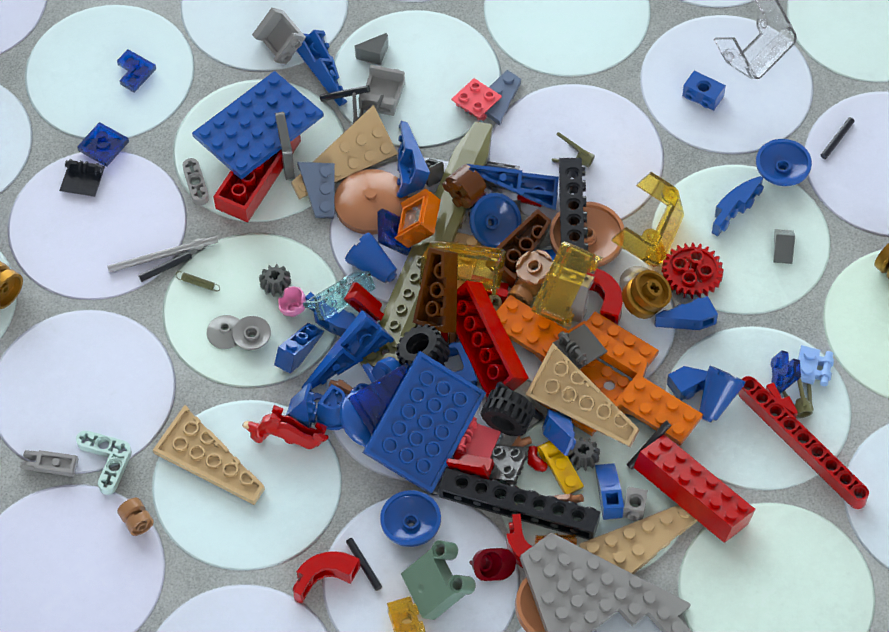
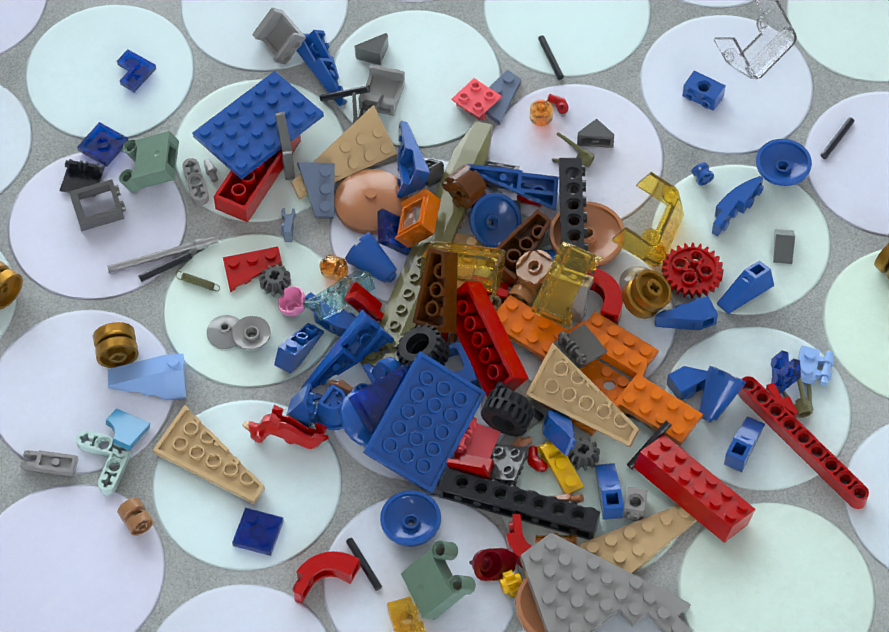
none -> dark grey window [69,179,126,232]
none -> pearl gold wheel [93,322,139,368]
none -> tile [106,408,150,451]
none -> light blue wedge [108,354,186,400]
none -> sand green piece [119,131,179,193]
none -> light grey bar [204,159,219,182]
none -> red wing [223,246,282,292]
none -> clear blue plate [232,507,284,556]
none -> sand blue plate [281,208,296,242]
none -> clear orange head [319,254,348,281]
none -> yellow gear [499,570,522,597]
none -> clear orange head [529,99,553,126]
none -> black bar [538,35,564,80]
none -> red arm [547,94,569,114]
none -> dark grey slope [577,119,614,148]
none -> blue wheel [691,162,714,186]
none -> blue slope [717,260,774,314]
none -> blue slope [724,416,765,472]

